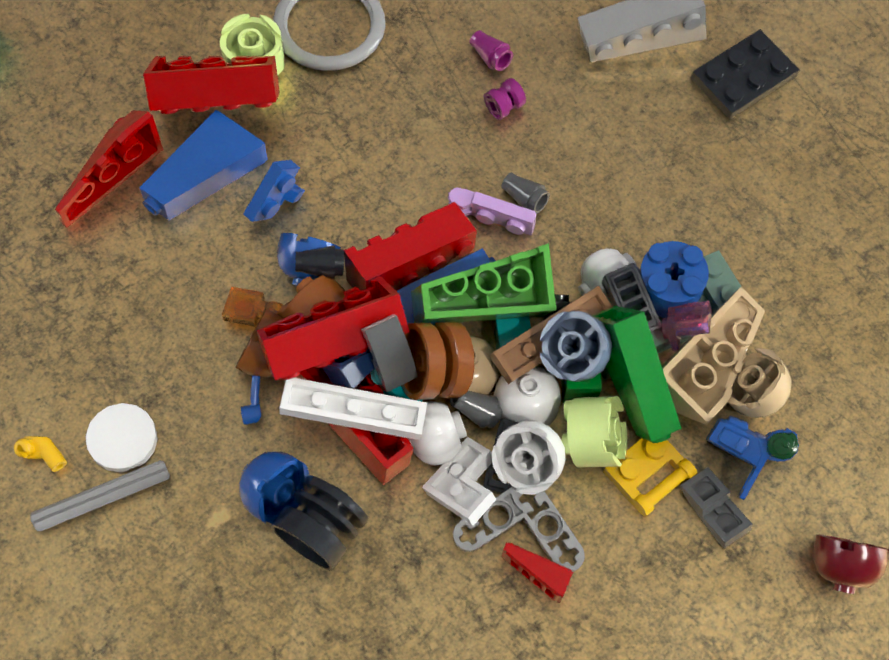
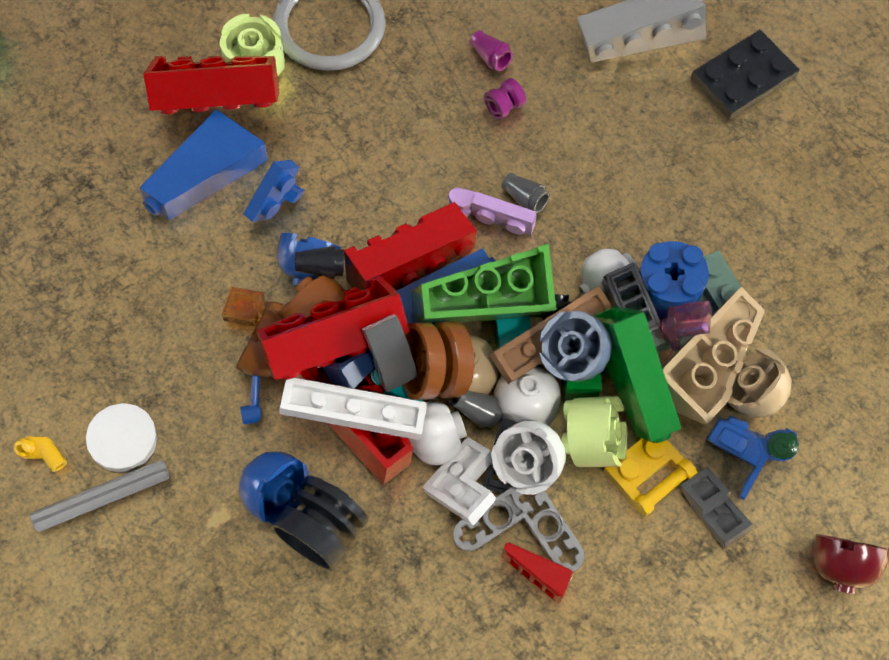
red wedge [55,110,164,228] -> none

